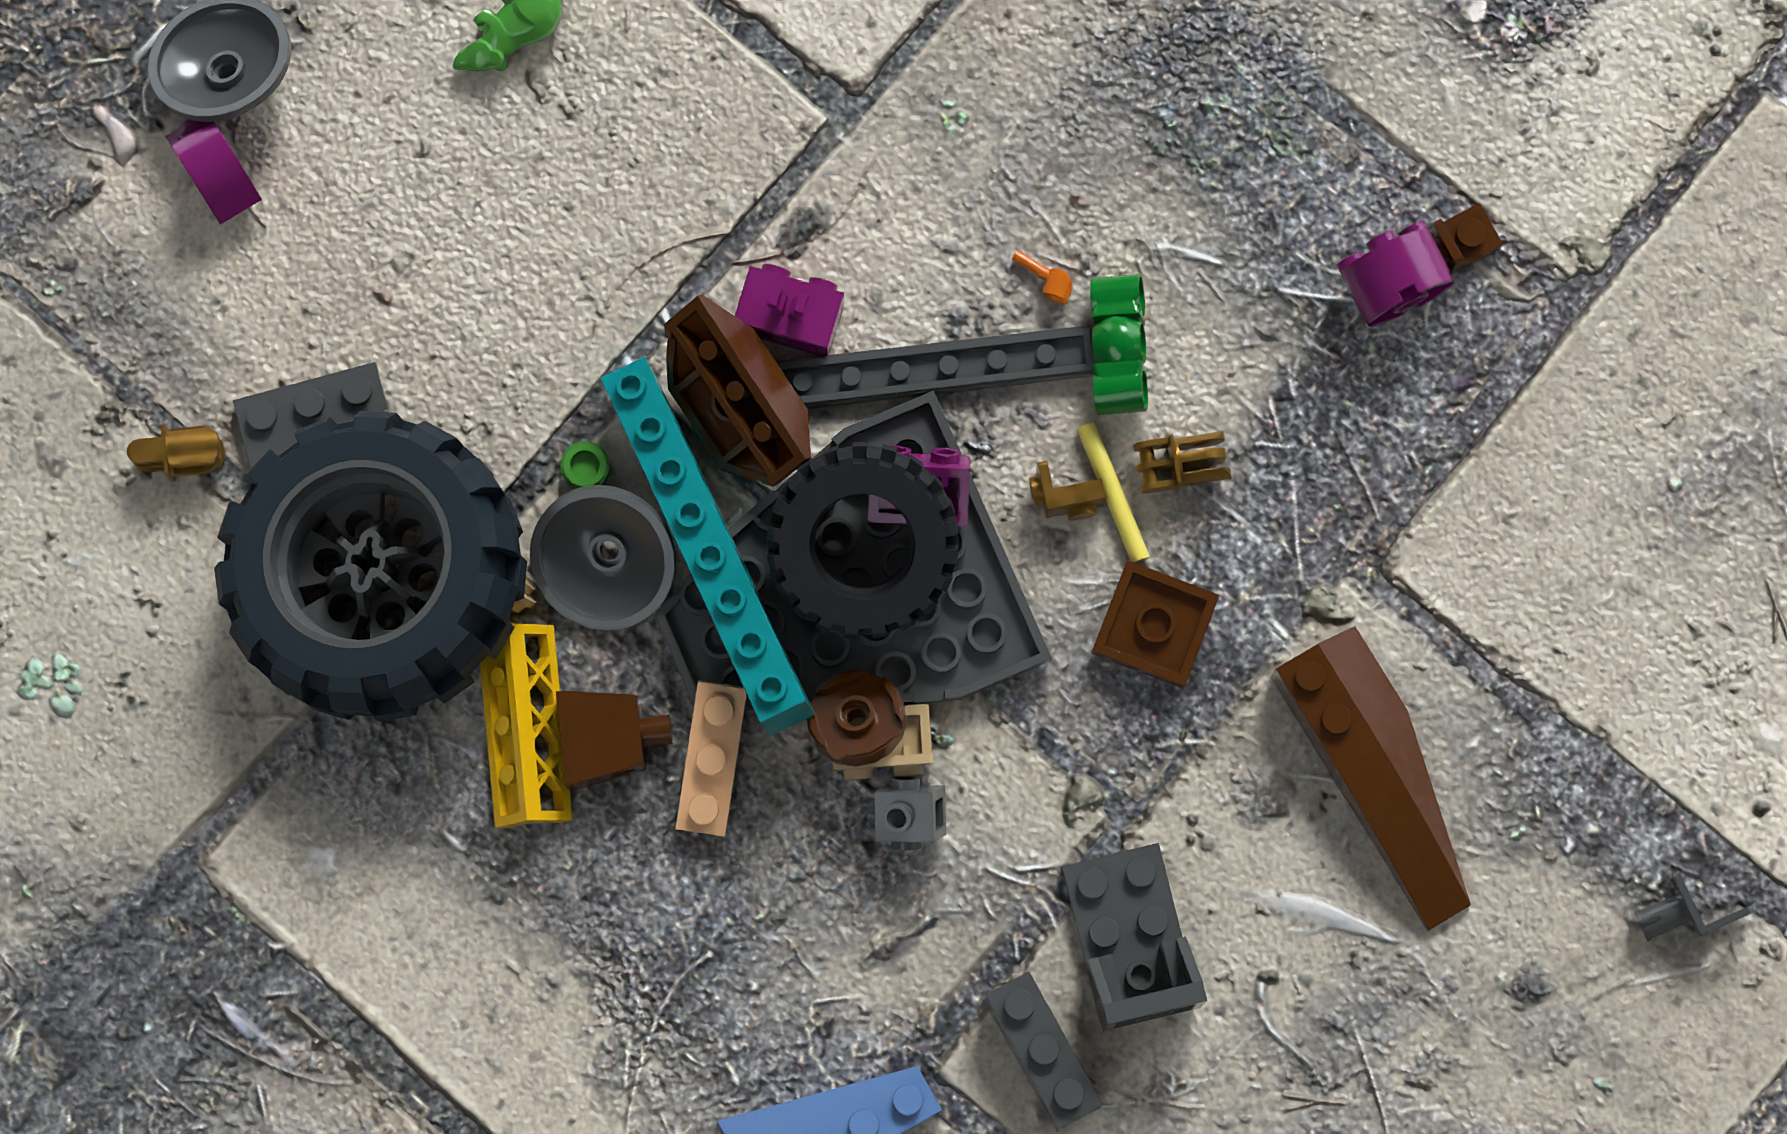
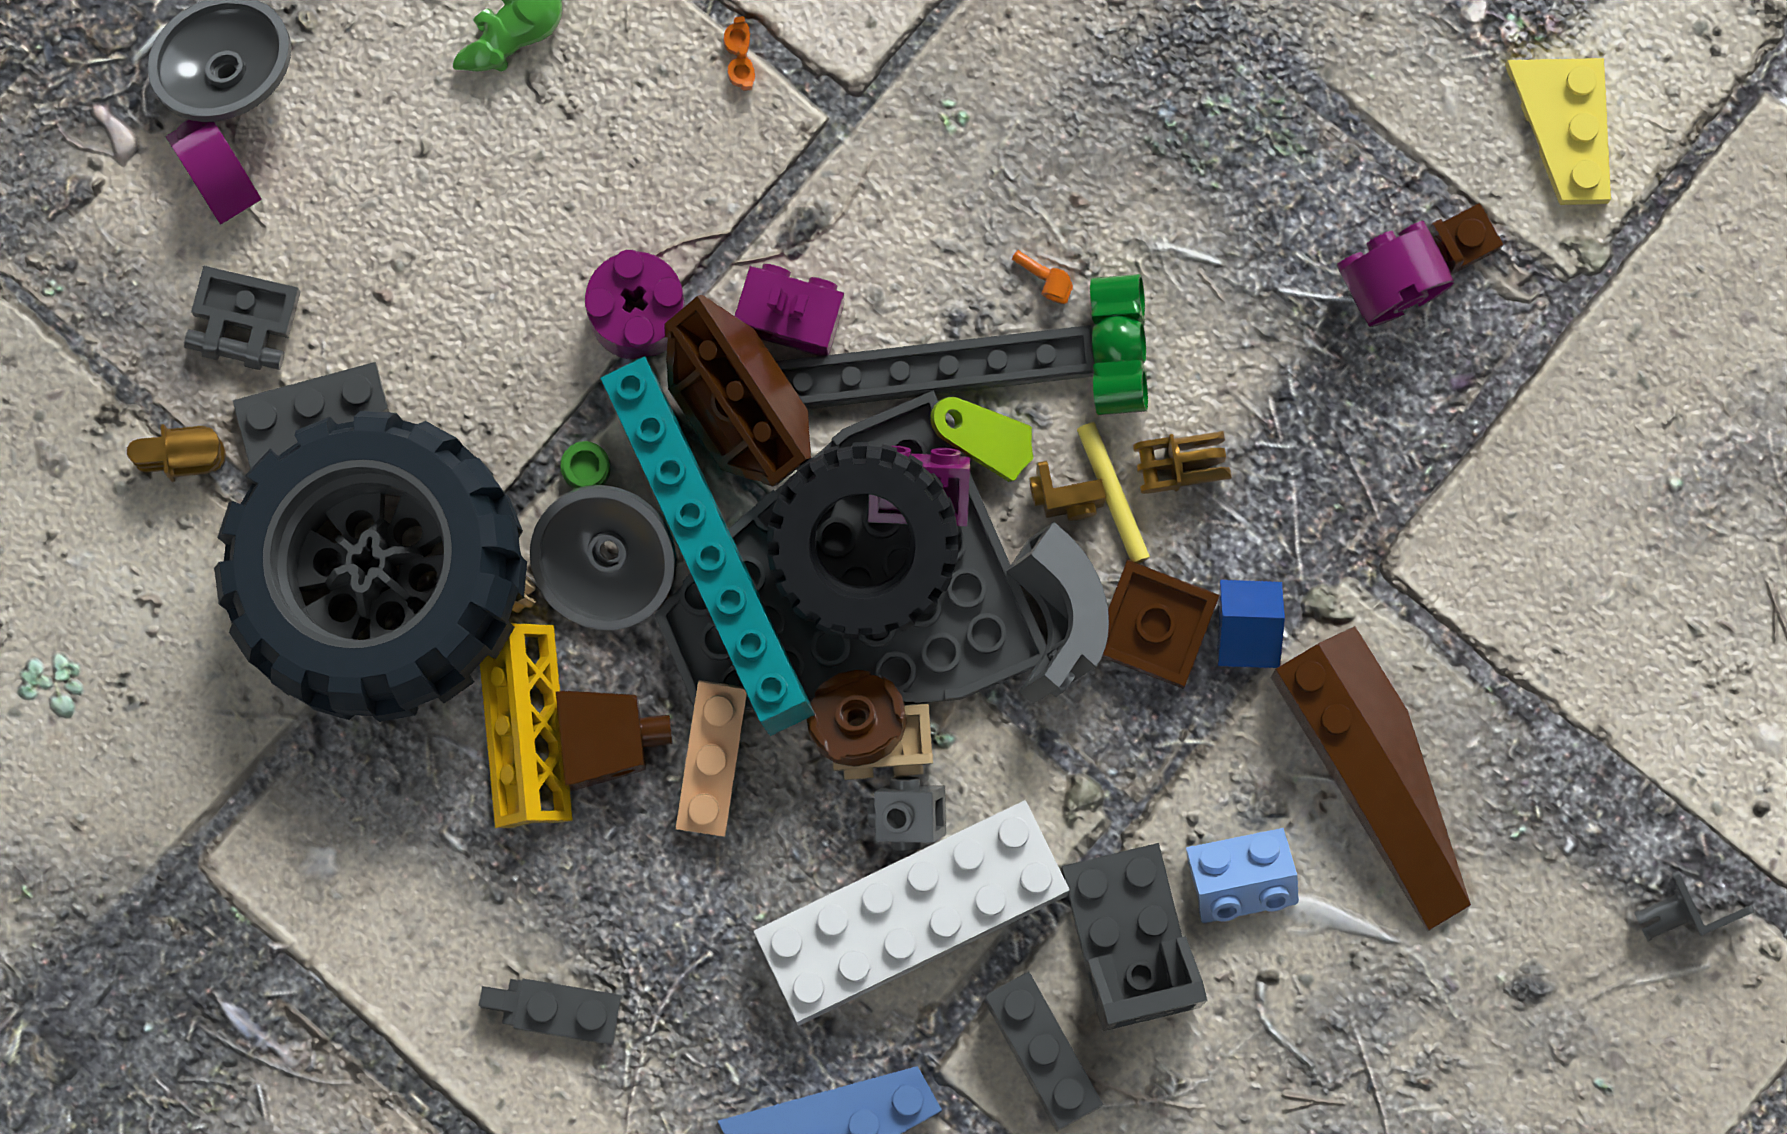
none -> dark grey plate [184,266,301,370]
none -> dark grey hinge [478,978,622,1046]
none -> magenta brick [585,249,685,359]
none -> orange piece [723,16,755,91]
none -> white brick [753,800,1070,1026]
none -> lime piece [931,397,1033,482]
none -> arch [1006,522,1109,704]
none -> light blue bracket [1186,828,1299,923]
none -> blue piece [1217,580,1285,668]
none -> light yellow wing [1505,58,1611,205]

